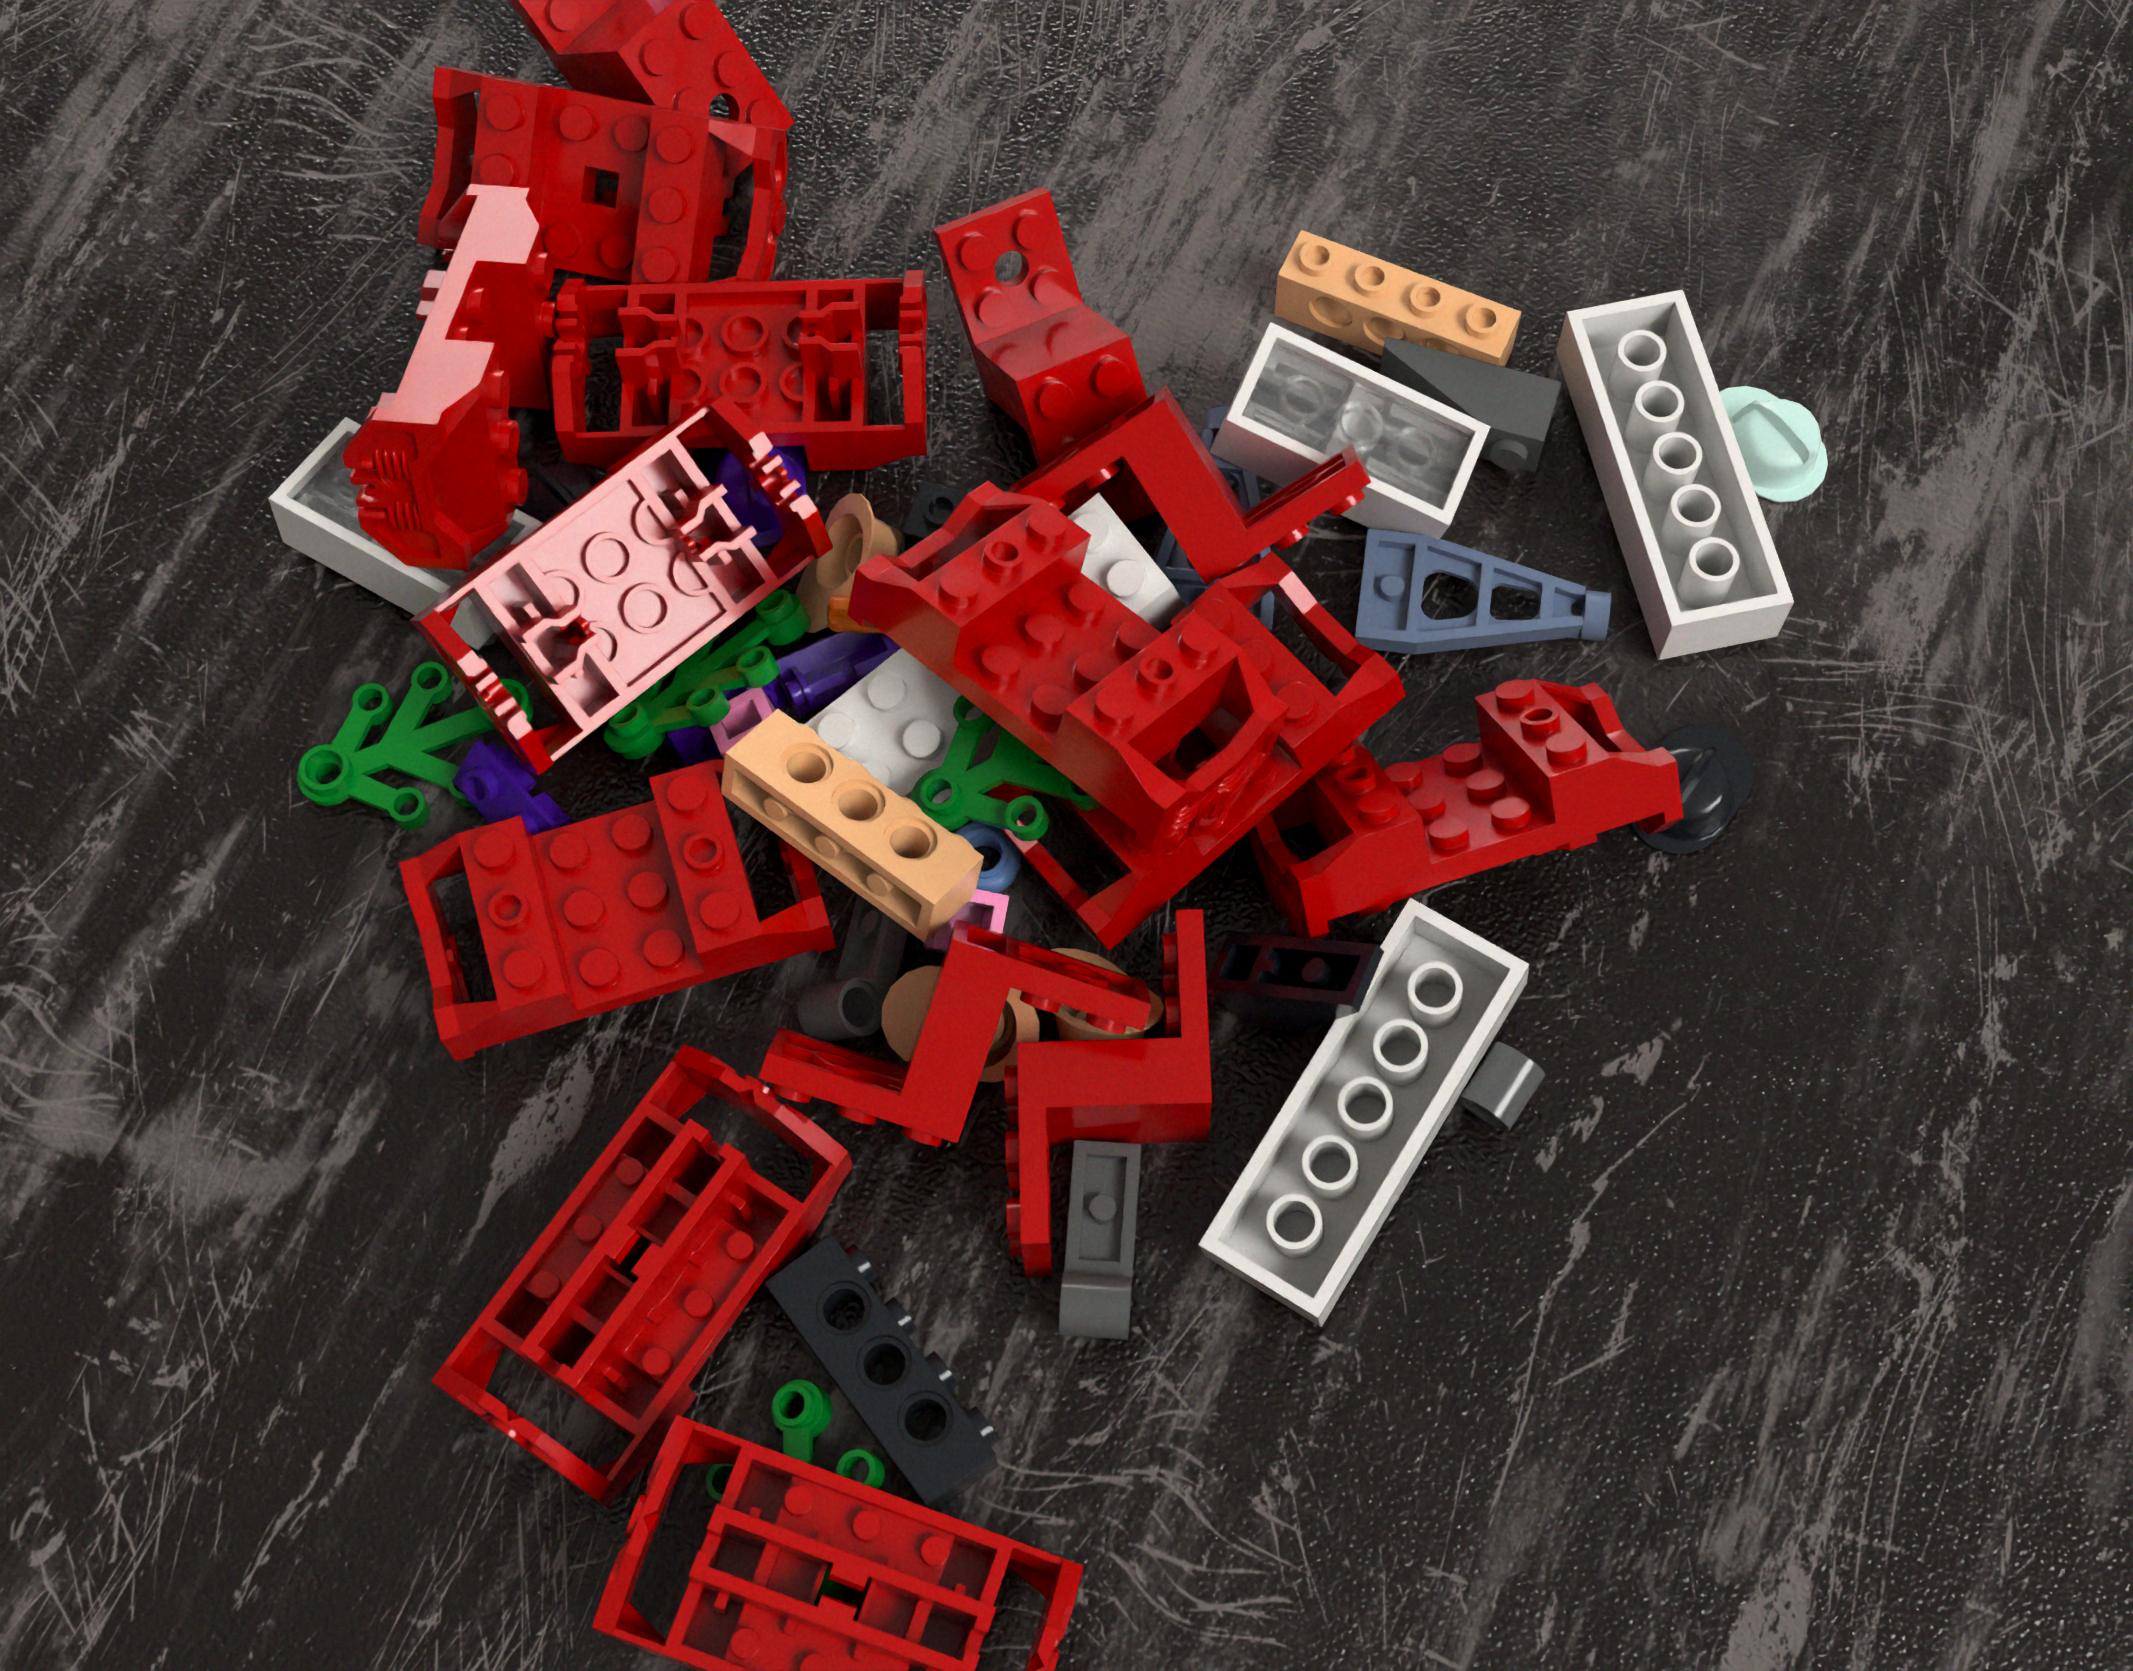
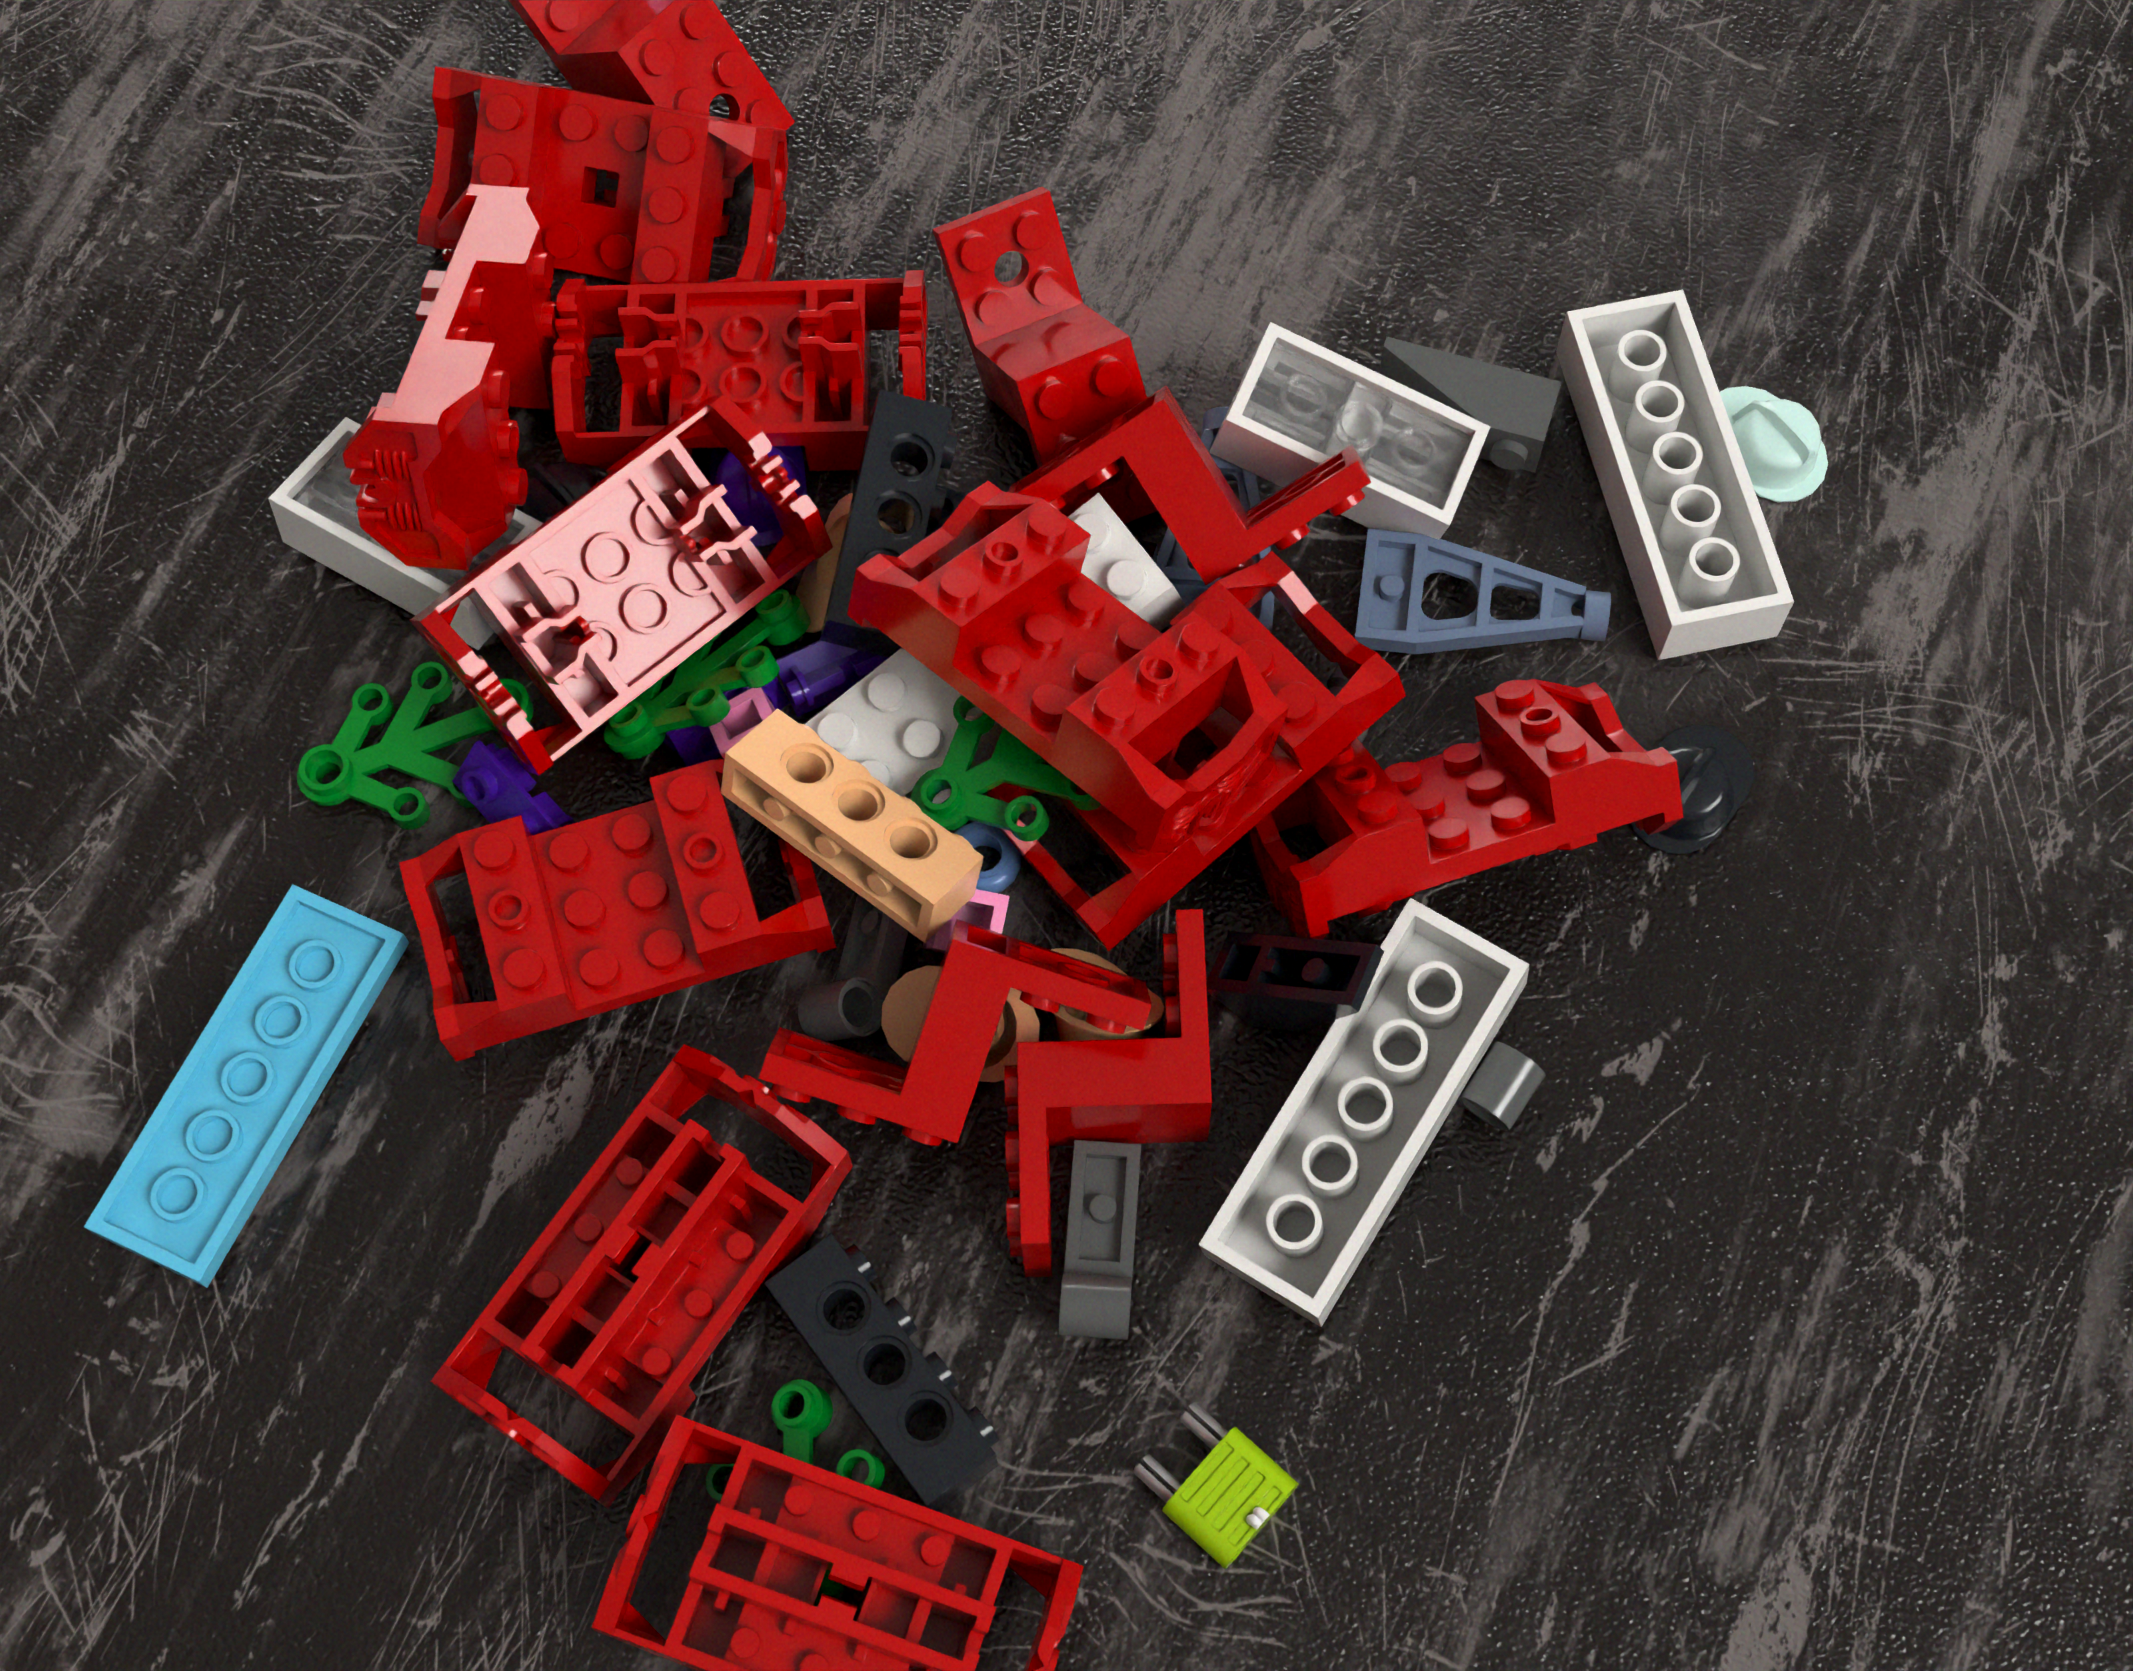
light nougat brick [1274,230,1522,367] -> none
none -> medium azure plate [84,884,410,1288]
none -> black brick [820,389,959,658]
none -> lime piece [1134,1402,1299,1569]

